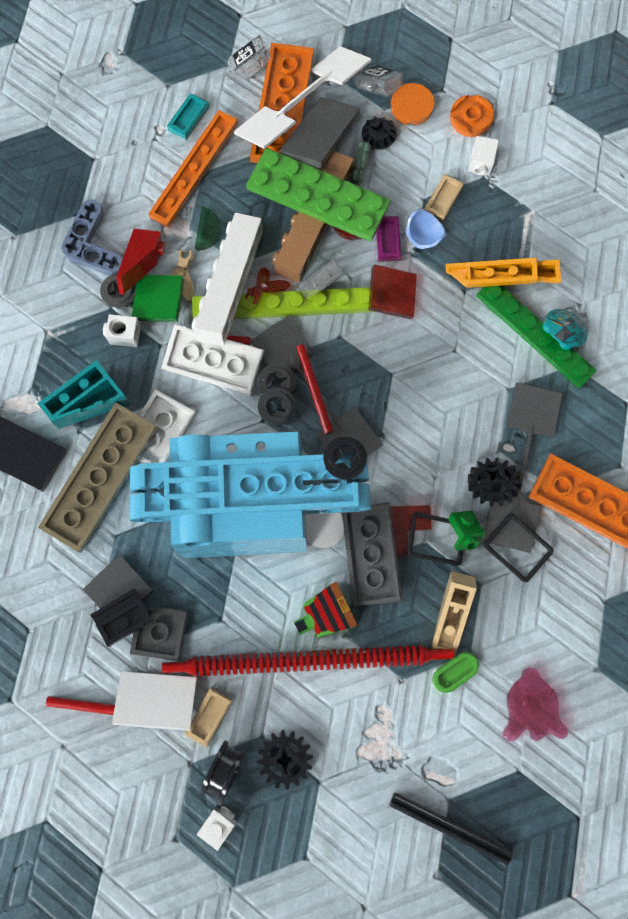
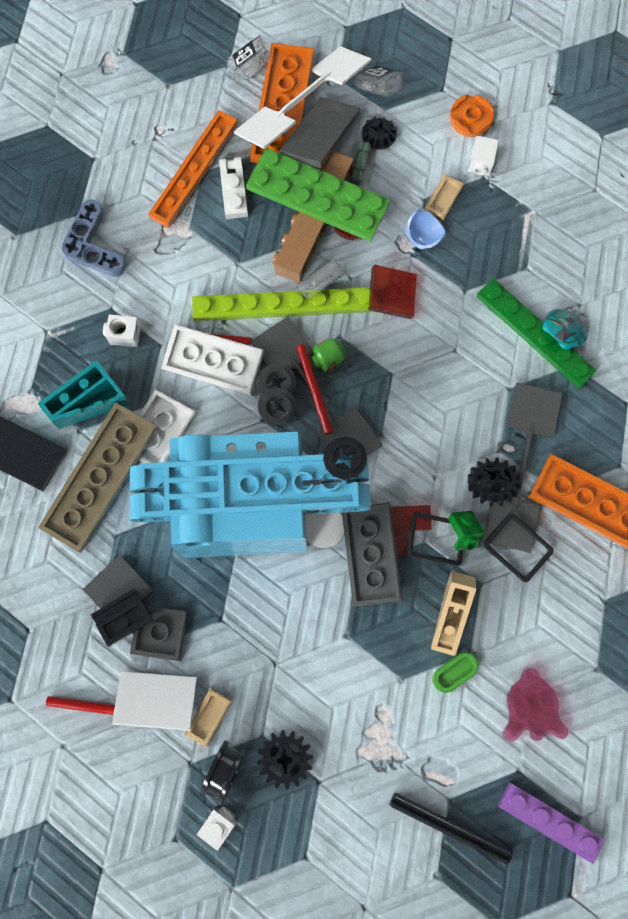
dark grey gear [100,273,136,309] -> none
red slope [116,228,165,294] -> none
green tile [131,275,184,322] -> none
red hose [162,645,454,677] -> none
teal tile [167,93,210,140] -> none
tan piece [170,249,195,302] -> none
white brick [192,213,263,346] -> none
clear green plate [195,206,222,251] -> none
clear red piece [245,267,290,304] -> none
torso [293,582,357,638] -> none
magenta tile [376,216,401,262] -> none
orange tile [391,83,435,125] -> none
light orange wedge [446,258,561,288] -> none
none -> white plate [219,157,248,219]
none -> bright green head [310,338,347,373]
none -> medium lavender plate [497,782,605,864]

